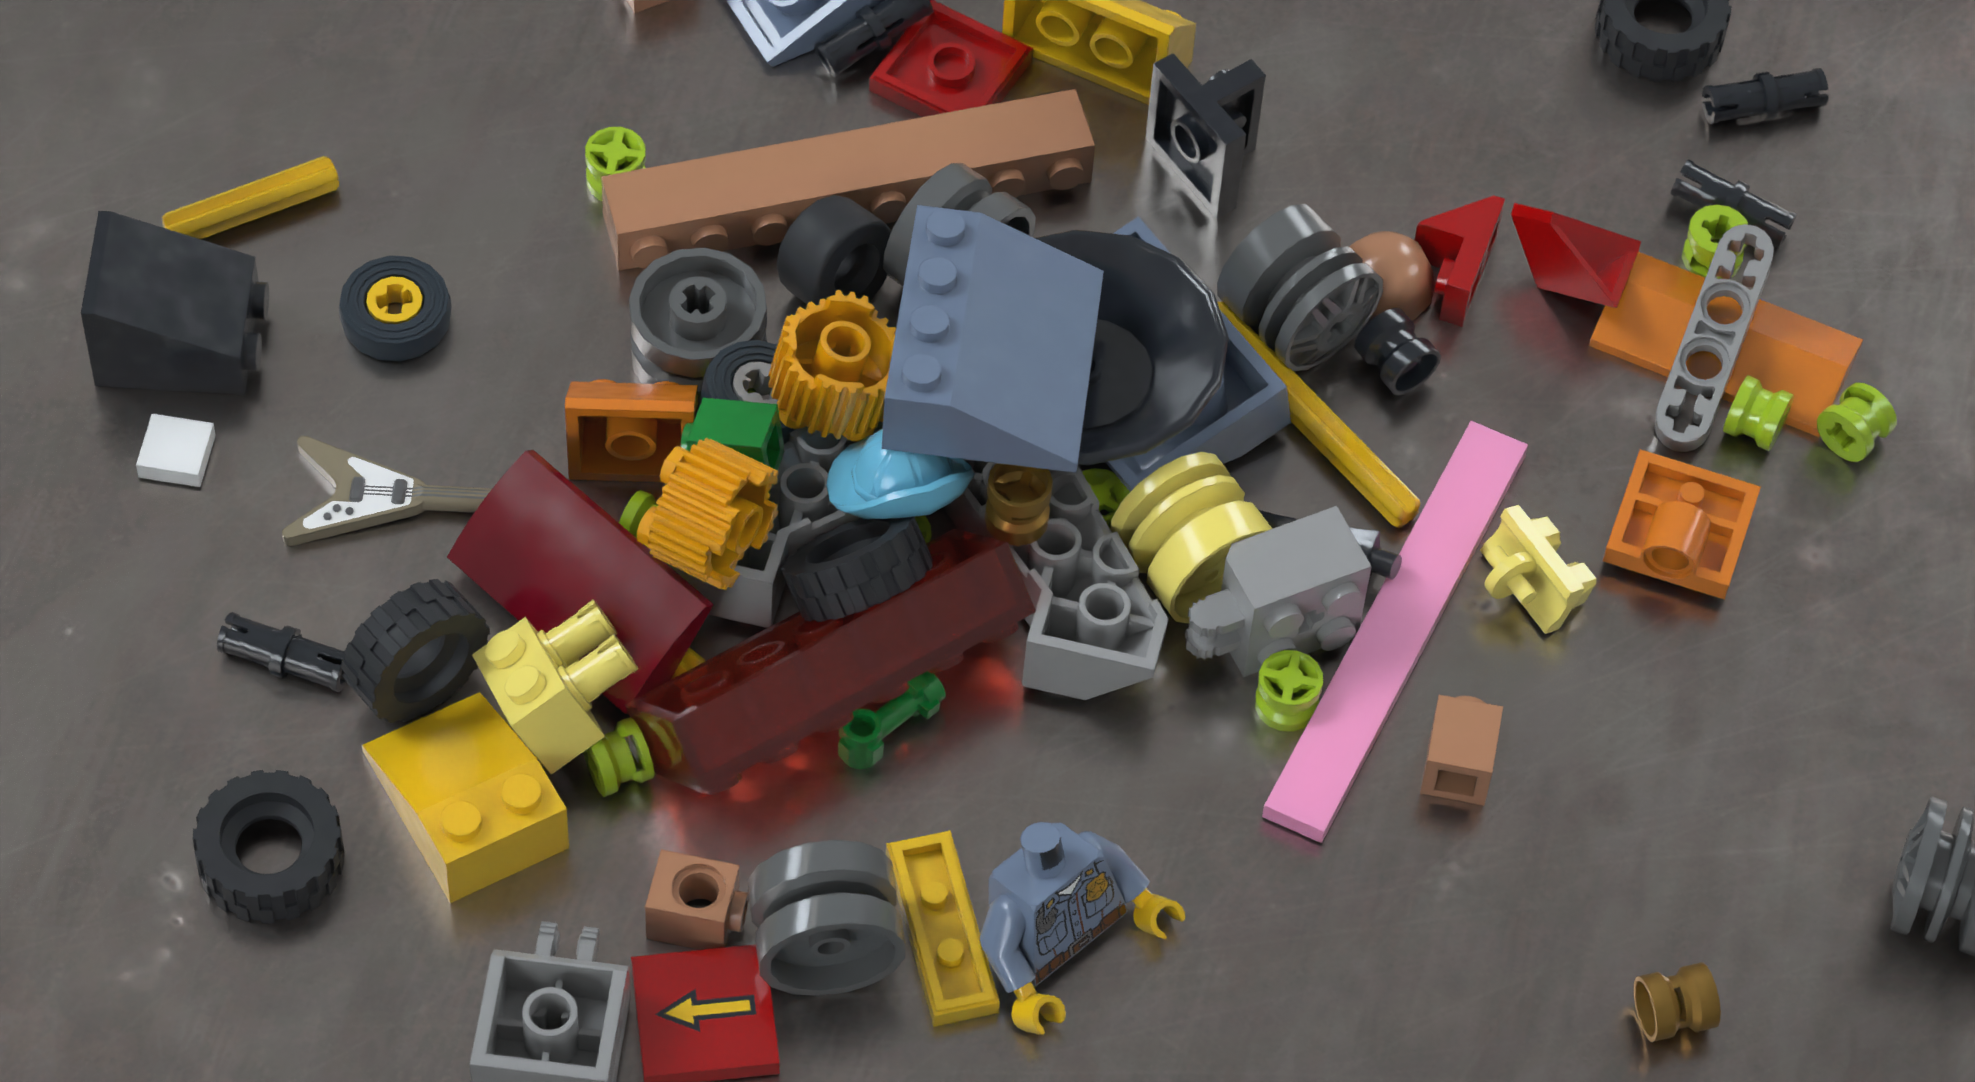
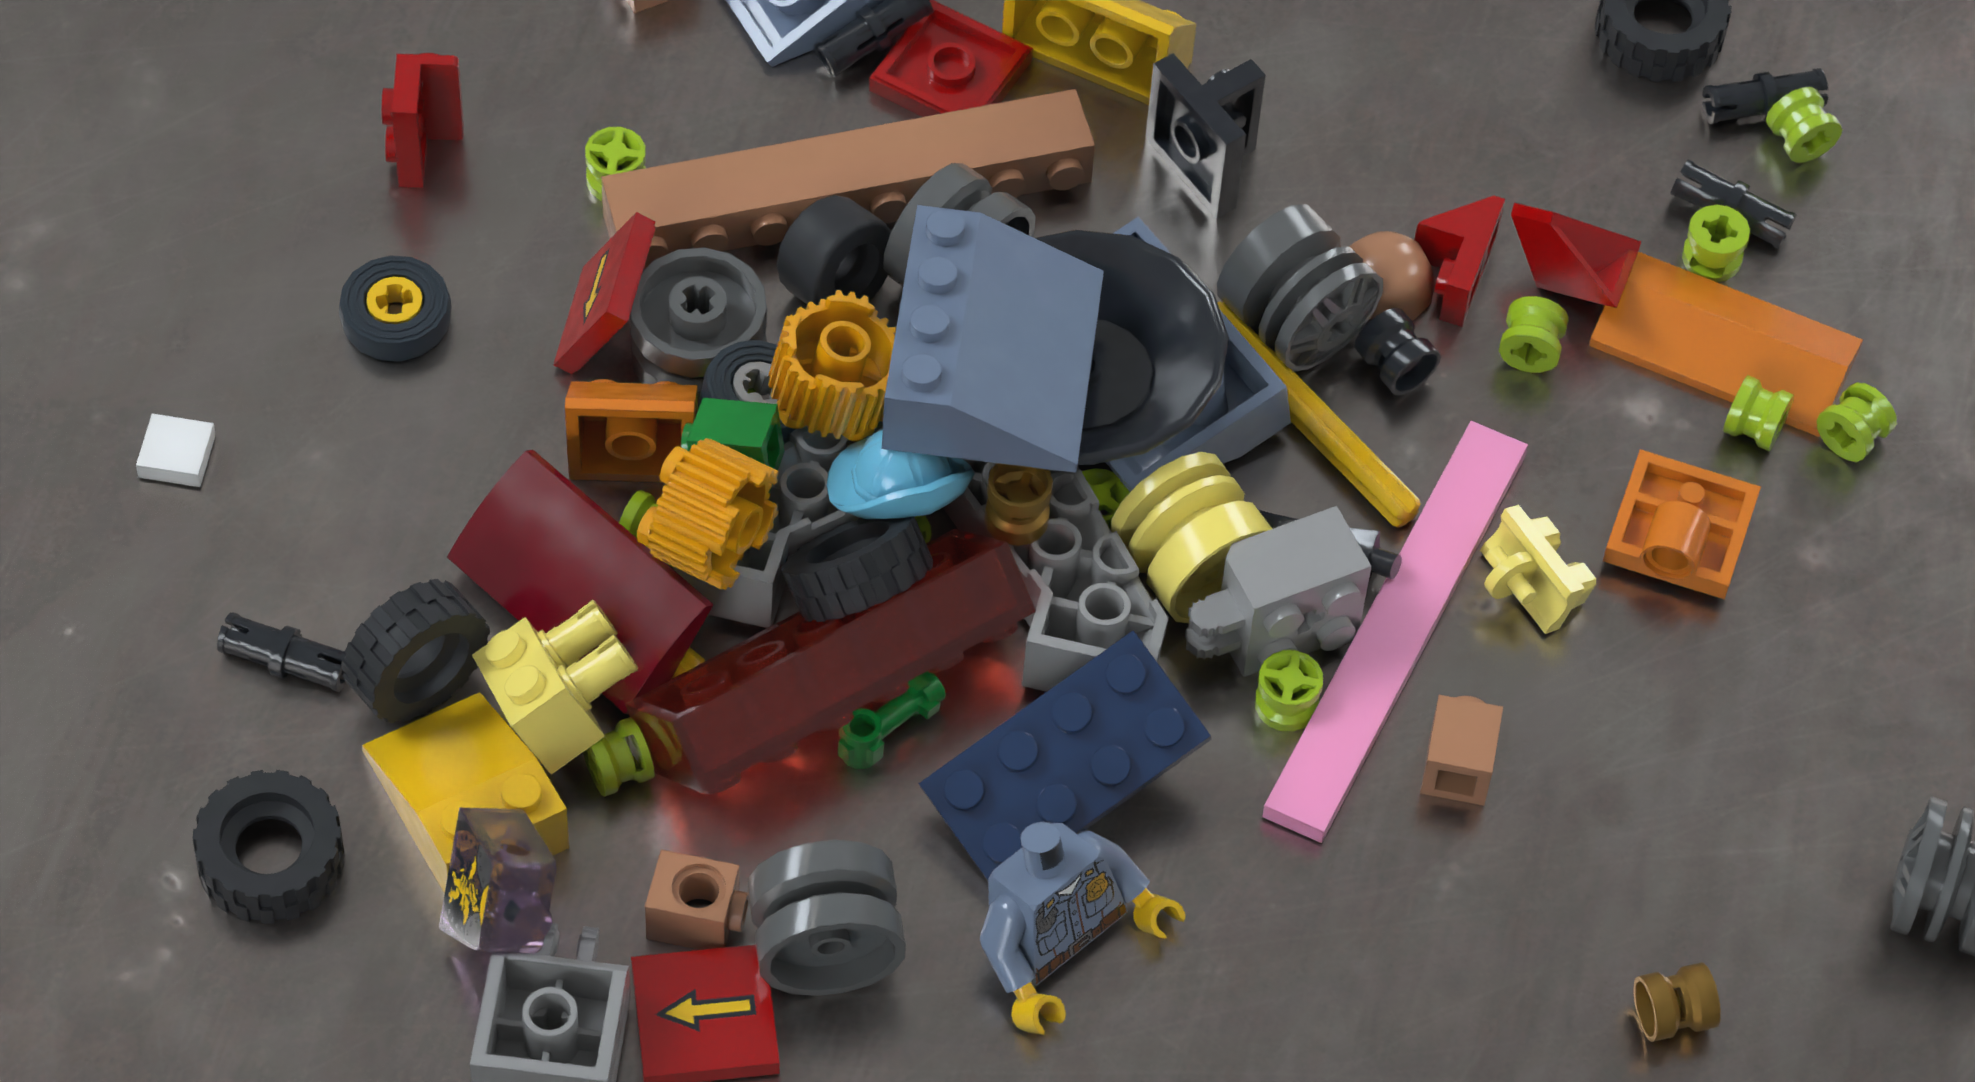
black slope [81,211,269,395] -> none
yellow axle [162,156,339,239] -> none
piece [282,435,492,546] -> none
yellow tile [886,831,1000,1027] -> none
light grey beam [1654,224,1774,452] -> none
none -> red bracket [381,53,464,188]
none -> torso [439,807,557,953]
none -> red tile [553,212,656,374]
none -> dark blue plate [918,630,1211,881]
none -> lime wheel [1499,296,1569,373]
none -> lime wheel [1766,87,1842,163]

